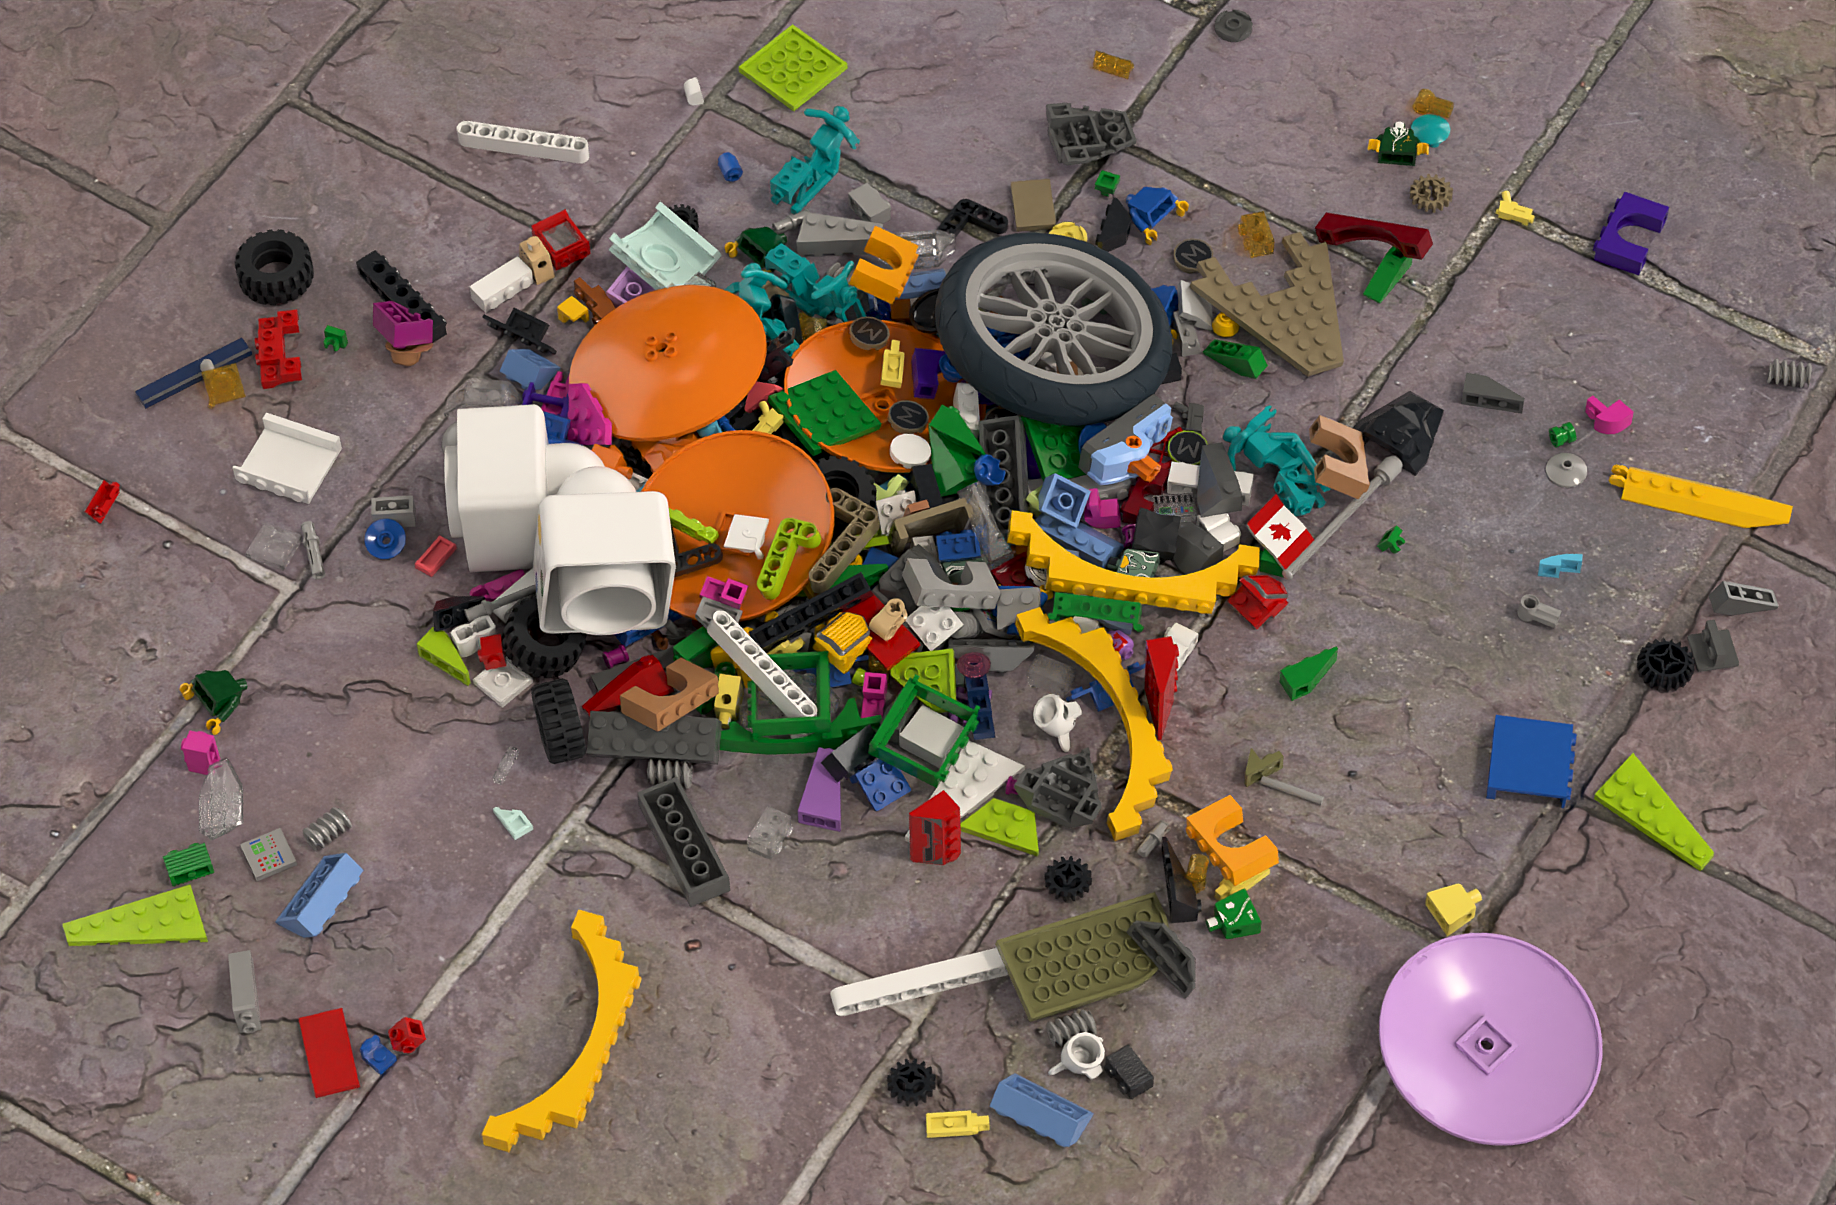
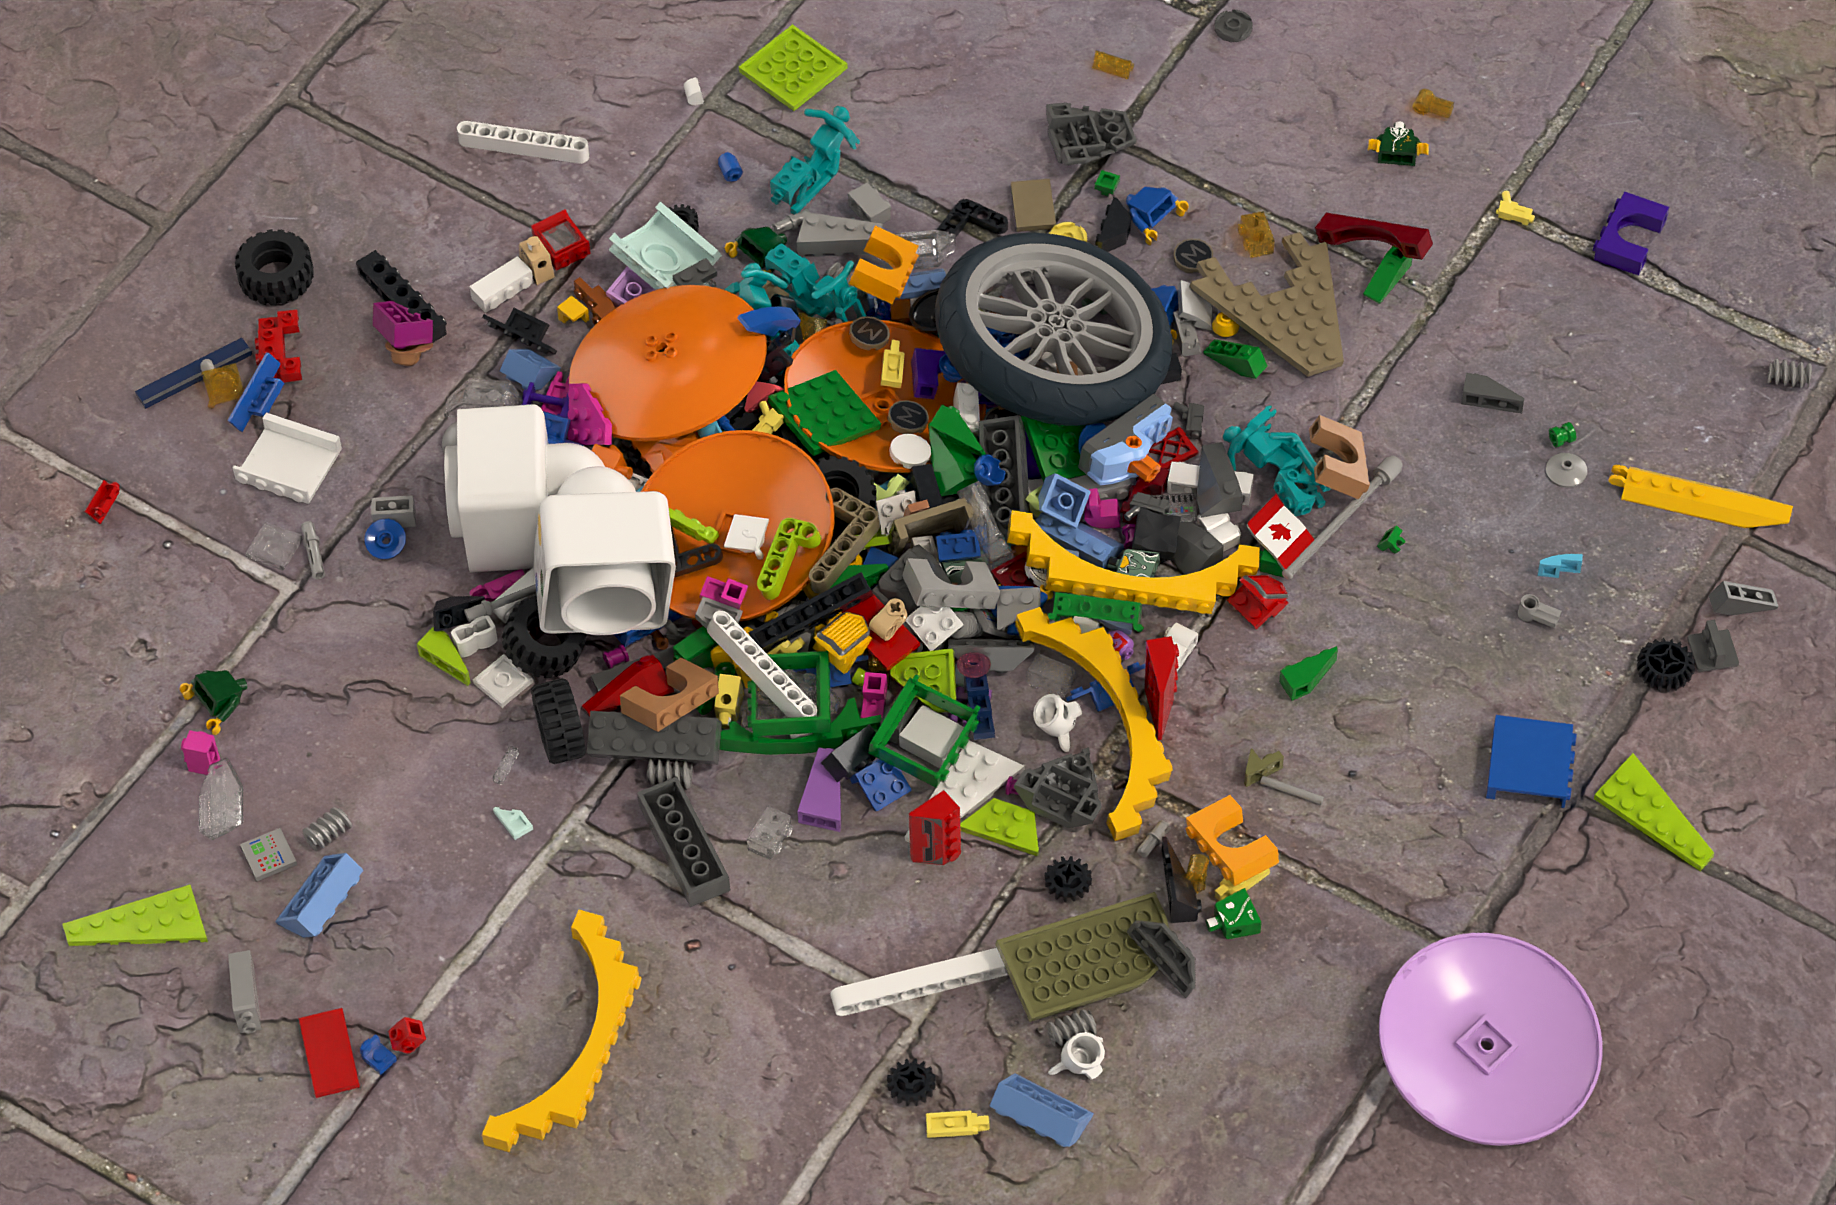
green brick [163,842,214,887] -> none
green tile [323,325,348,352] -> none
coral tile [415,535,457,577] -> none
red brick [478,634,507,670] -> none
black brick [1104,1044,1154,1099] -> none
black tile [1168,431,1208,466] -> none
black wedge [1353,391,1444,476] -> none
dark tan gear [1410,174,1453,213] -> none
teal dish [1411,114,1450,148] -> none
light yellow torso [1425,884,1482,936] -> none
dark pink brick [1585,396,1634,434] -> none
none -> blue bracket [227,352,285,432]
none -> dark grey plate [673,258,717,286]
none -> blue slope [737,307,801,337]
none -> dark grey piece [1124,492,1172,521]

